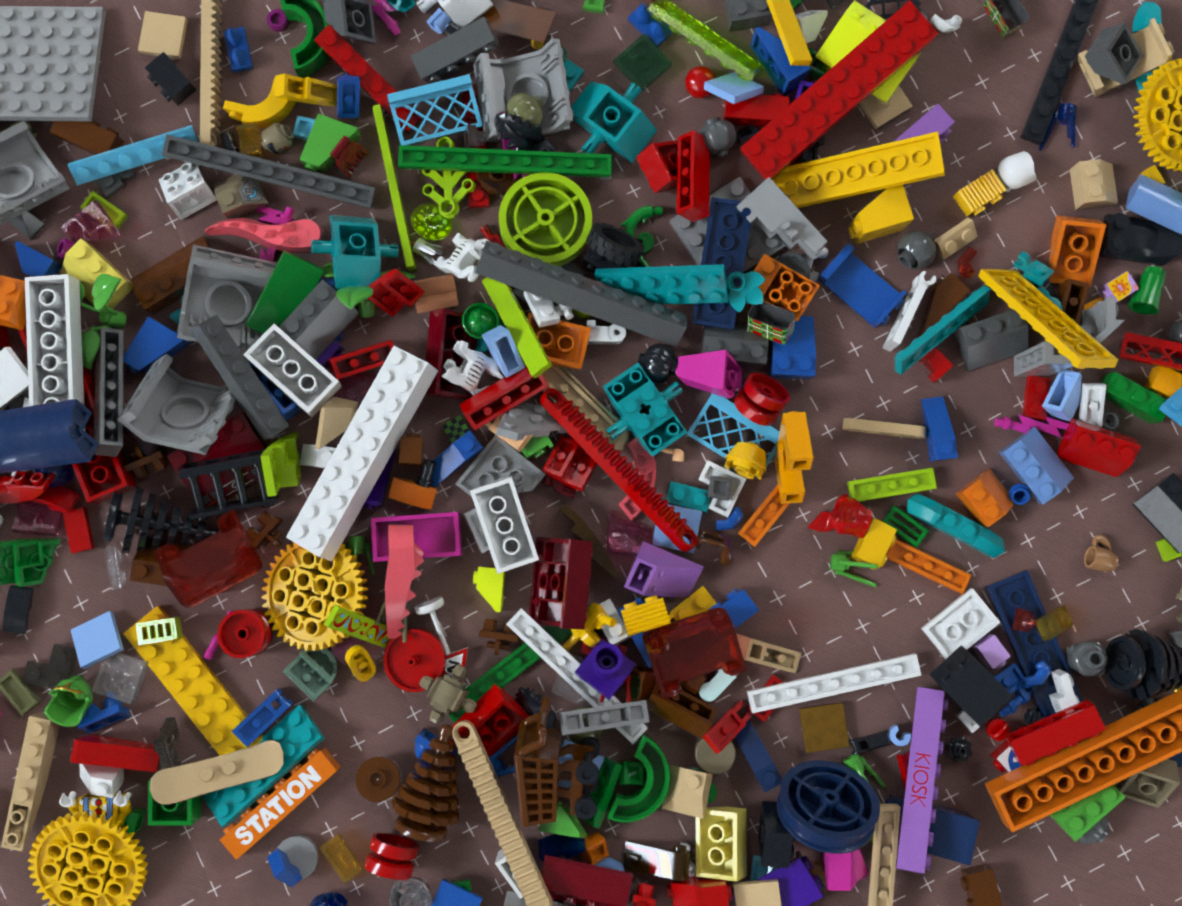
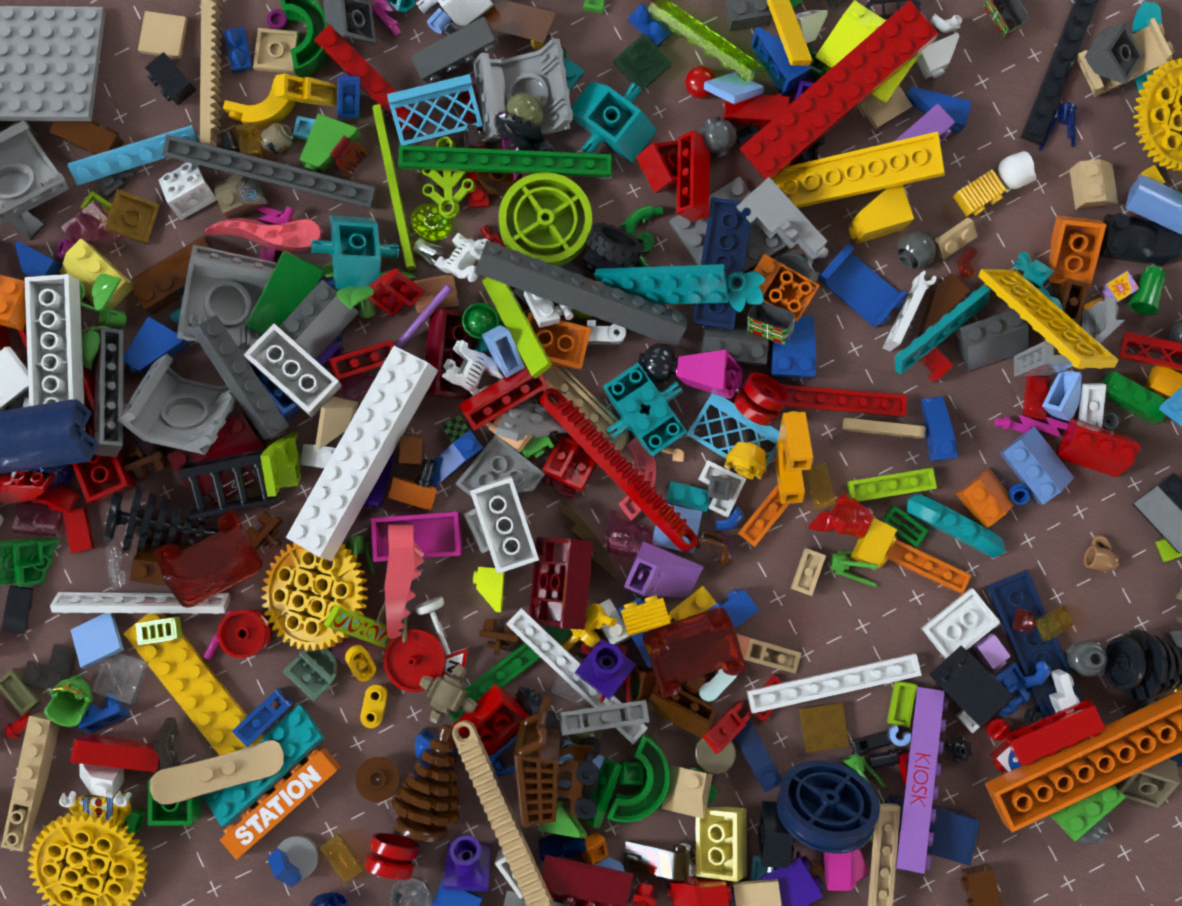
none -> red pin [4,712,31,739]
none -> white plate [50,592,230,614]
none -> pearl gold tile [104,189,160,245]
none -> tan tile [253,28,300,74]
none -> yellow plate [360,684,388,728]
none -> medium lavender bar [394,284,453,349]
none -> dark purple plant [443,835,492,891]
none -> red plate [783,385,907,417]
none -> tan plate [790,548,826,596]
none -> clear yellow plate [804,463,836,510]
none -> black pin [869,749,899,769]
none -> lime tile [887,681,918,728]
none -> blue slope [905,86,972,133]
none -> white slope [917,32,959,79]

